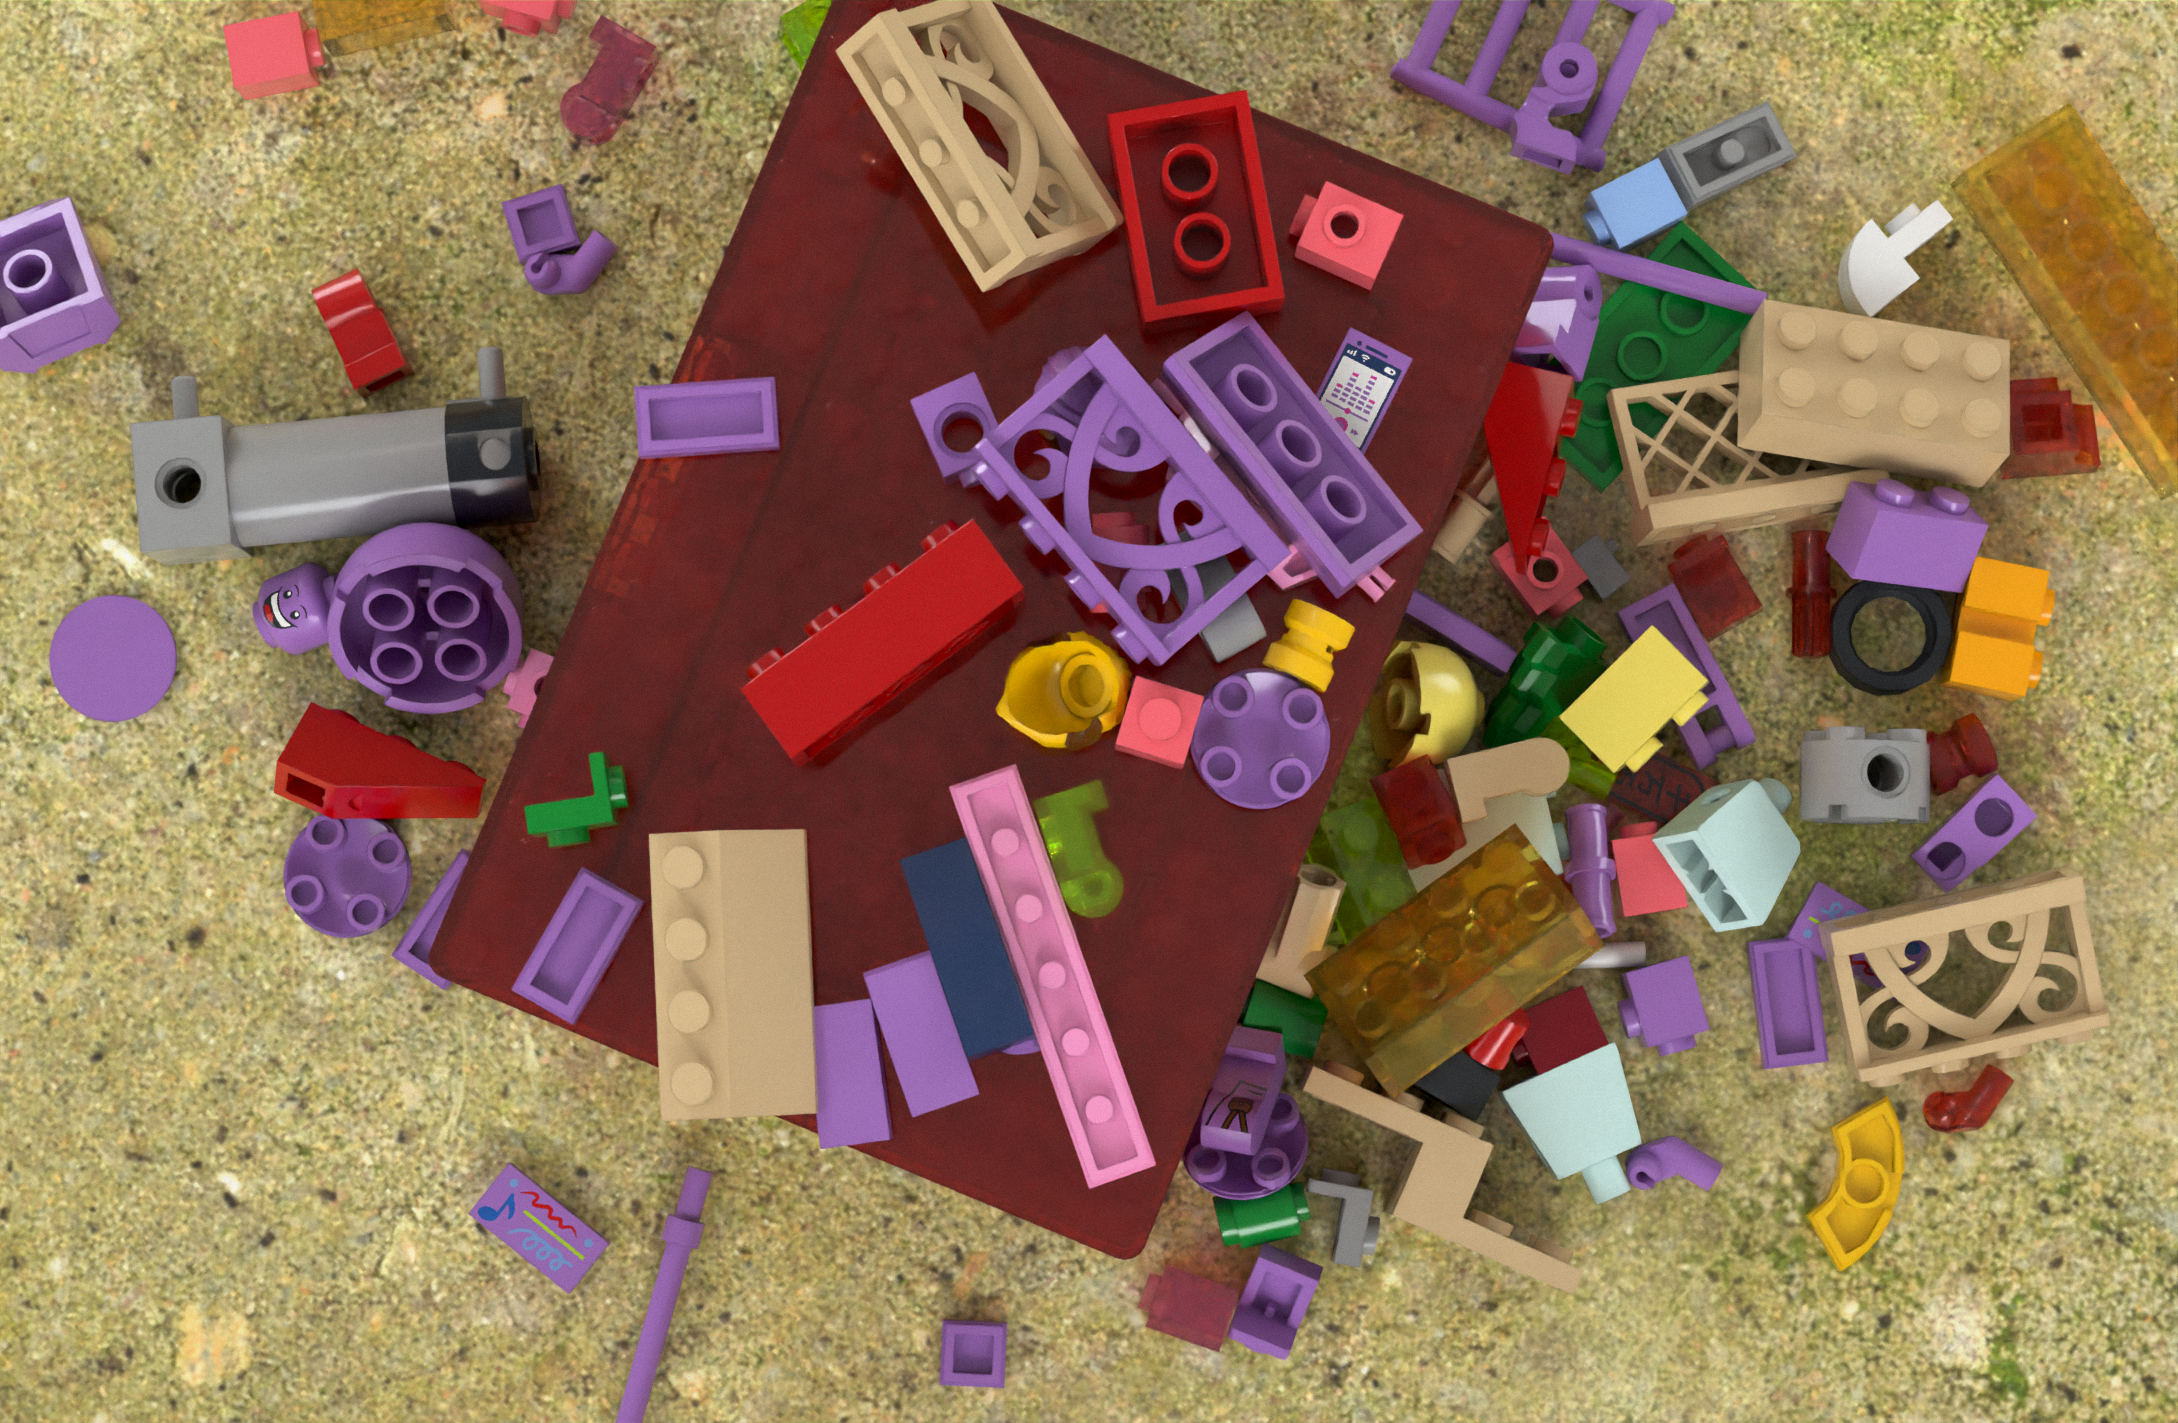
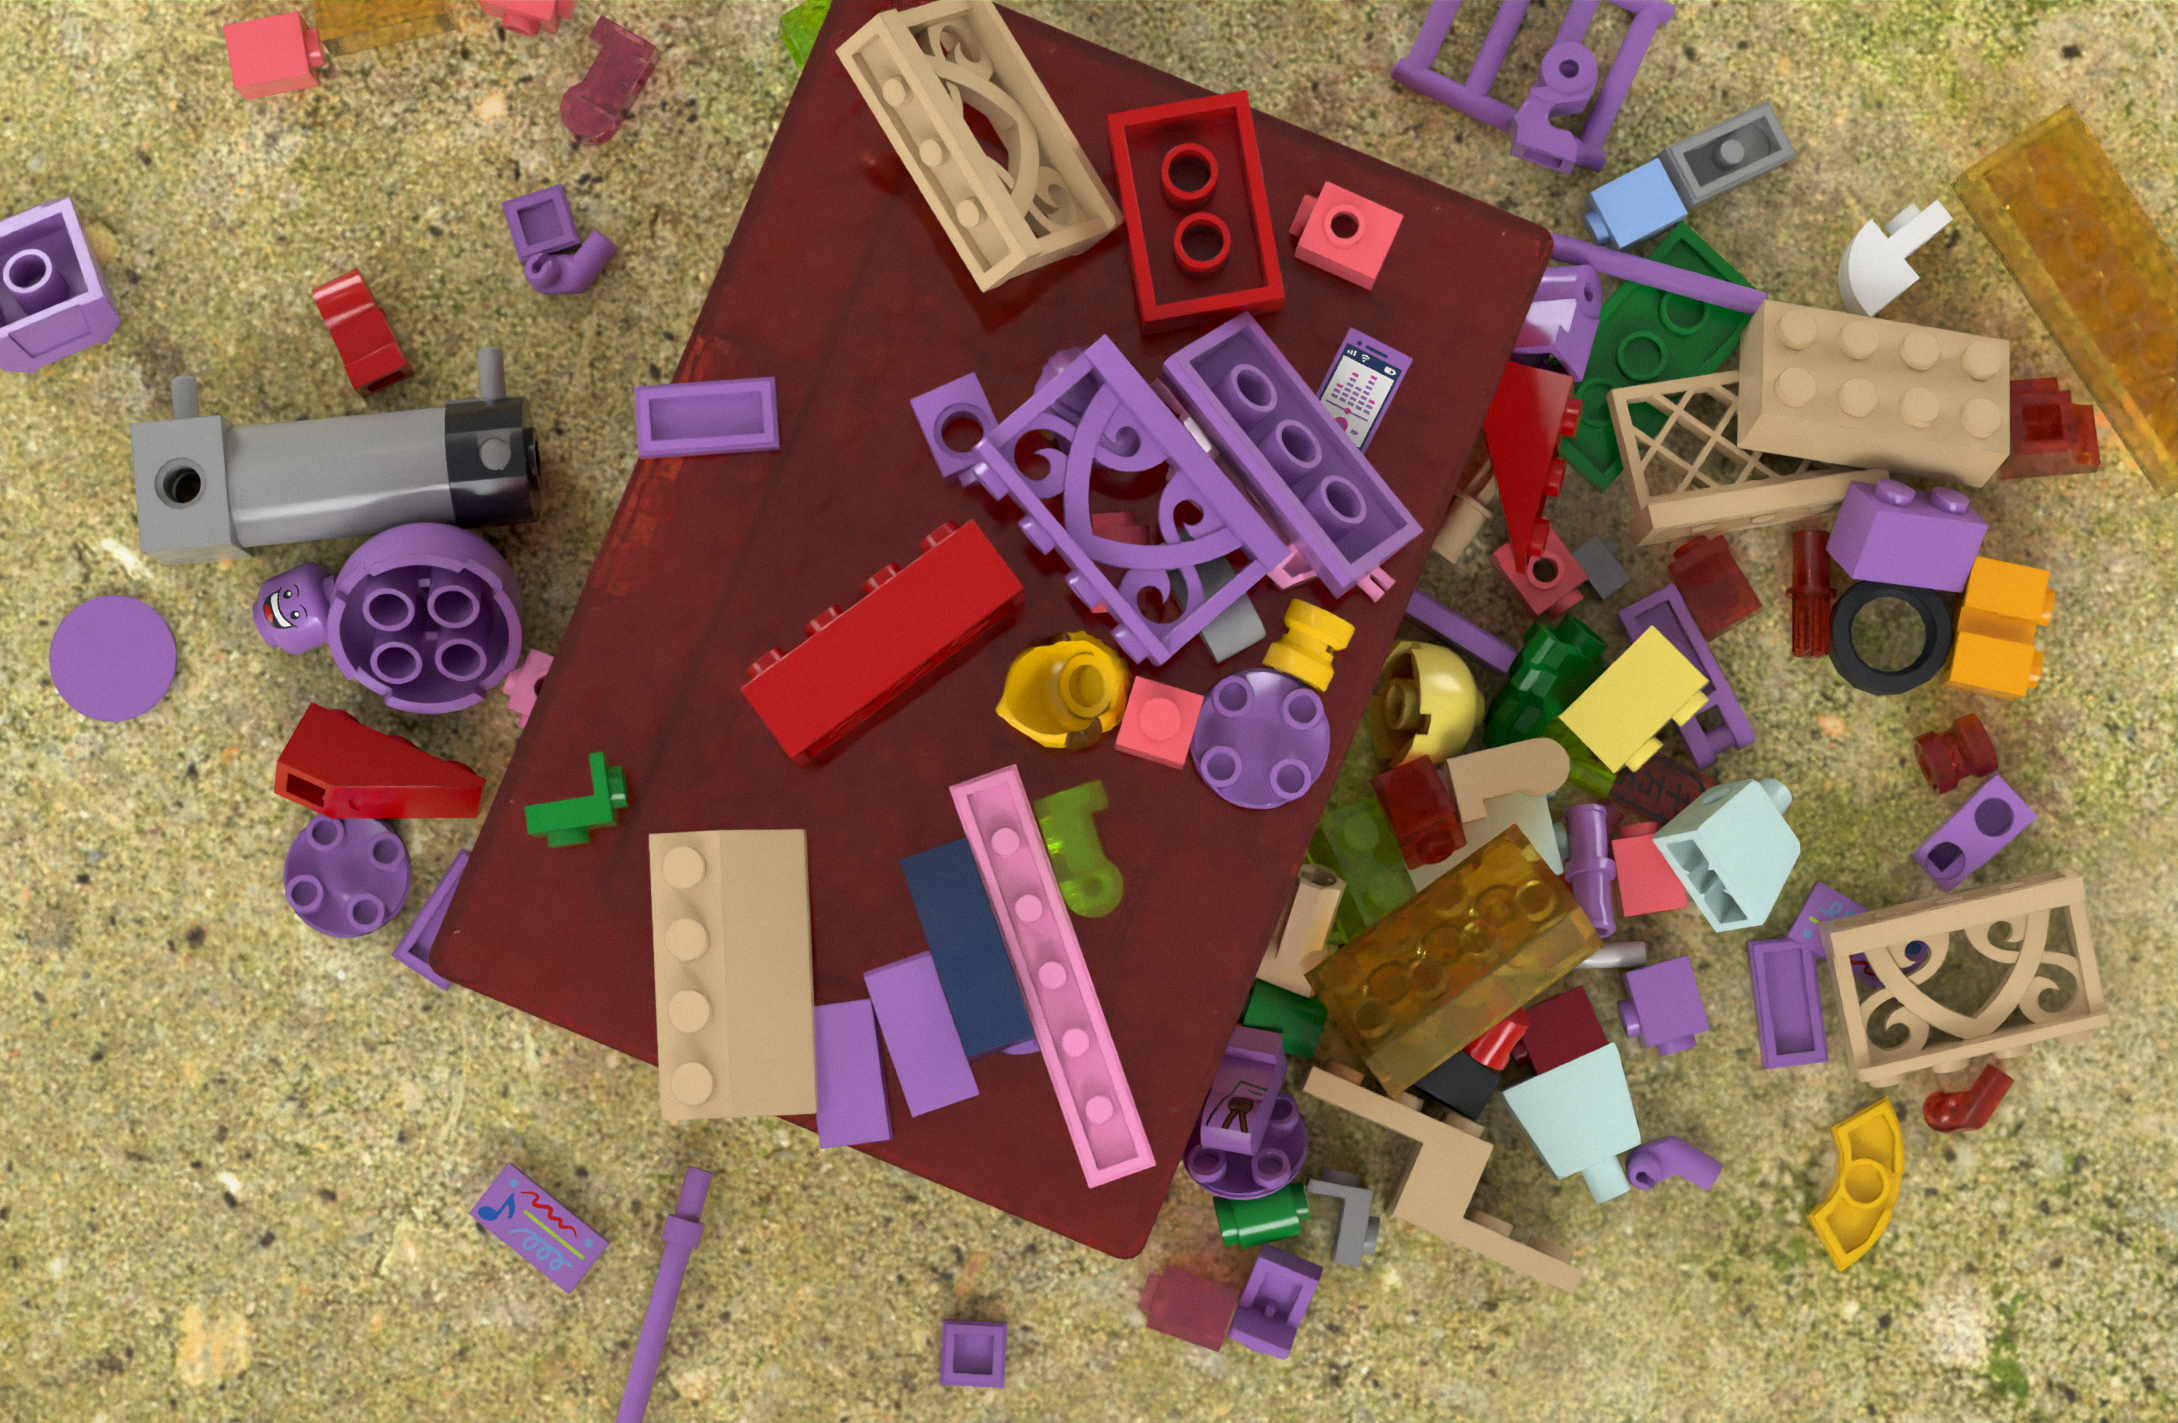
medium lavender tile [511,866,645,1025] -> none
light grey brick [1799,726,1930,824] -> none

